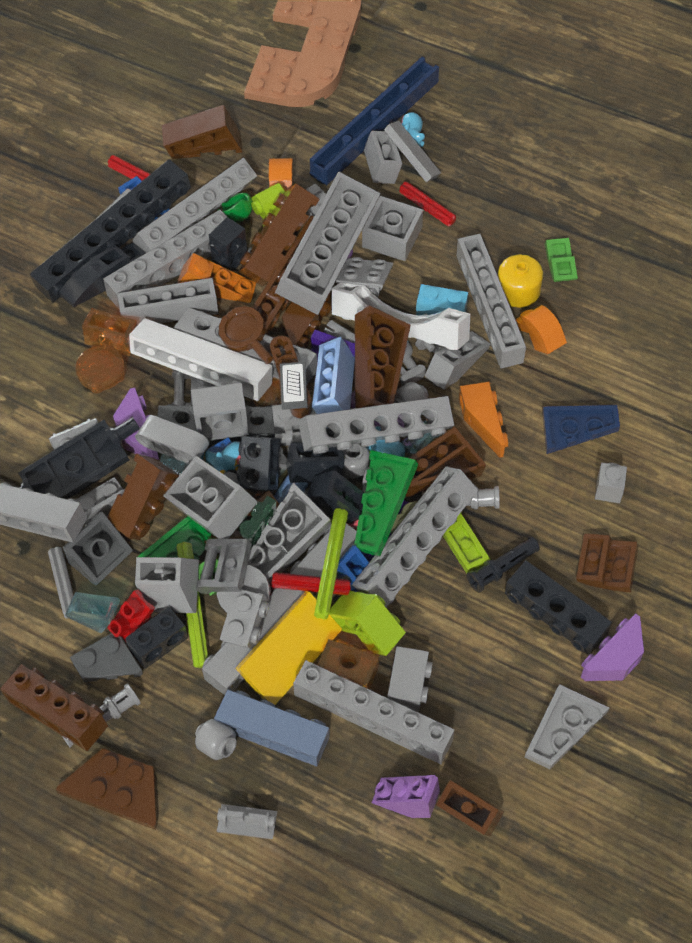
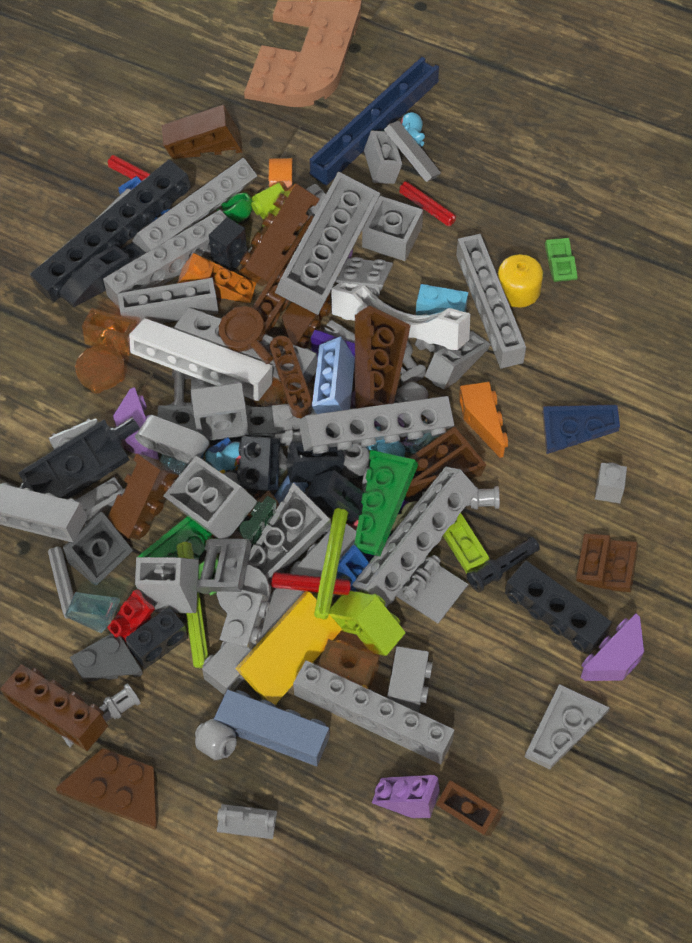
tile [280,362,308,410] -> none
orange brick [515,305,567,354] -> none
none -> light grey hinge [396,555,468,624]

